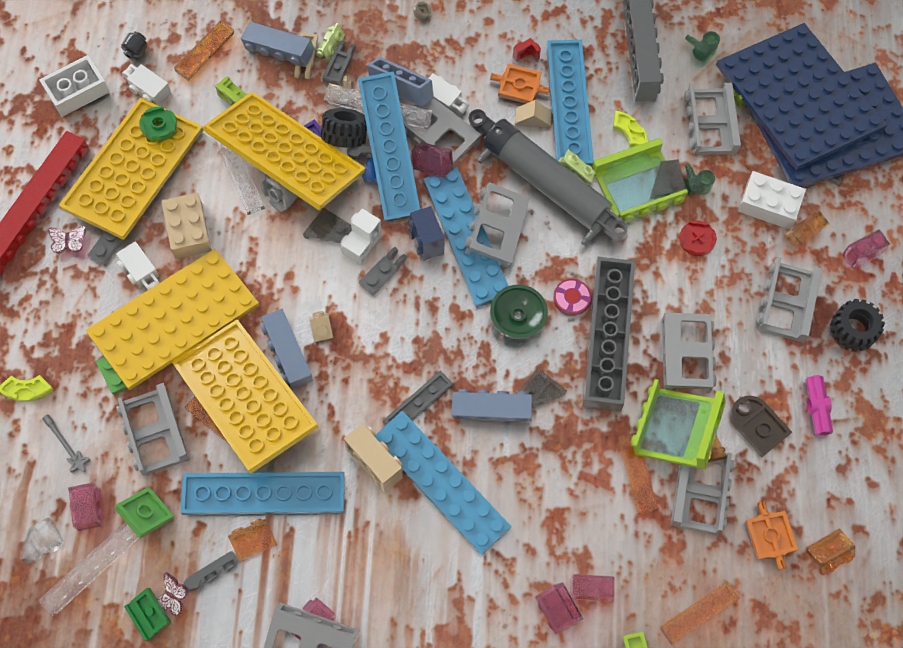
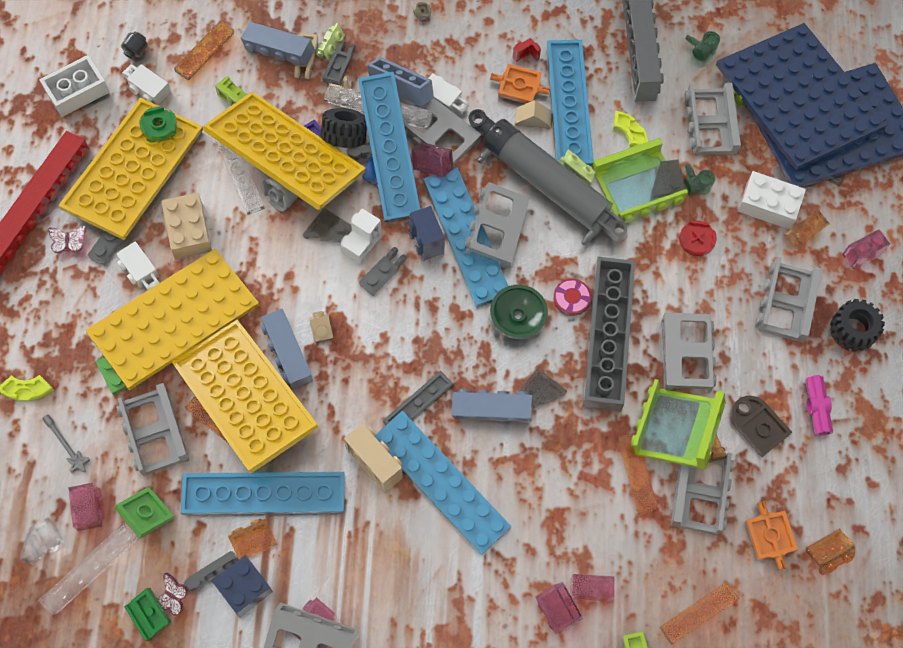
none -> dark blue brick [212,555,273,618]

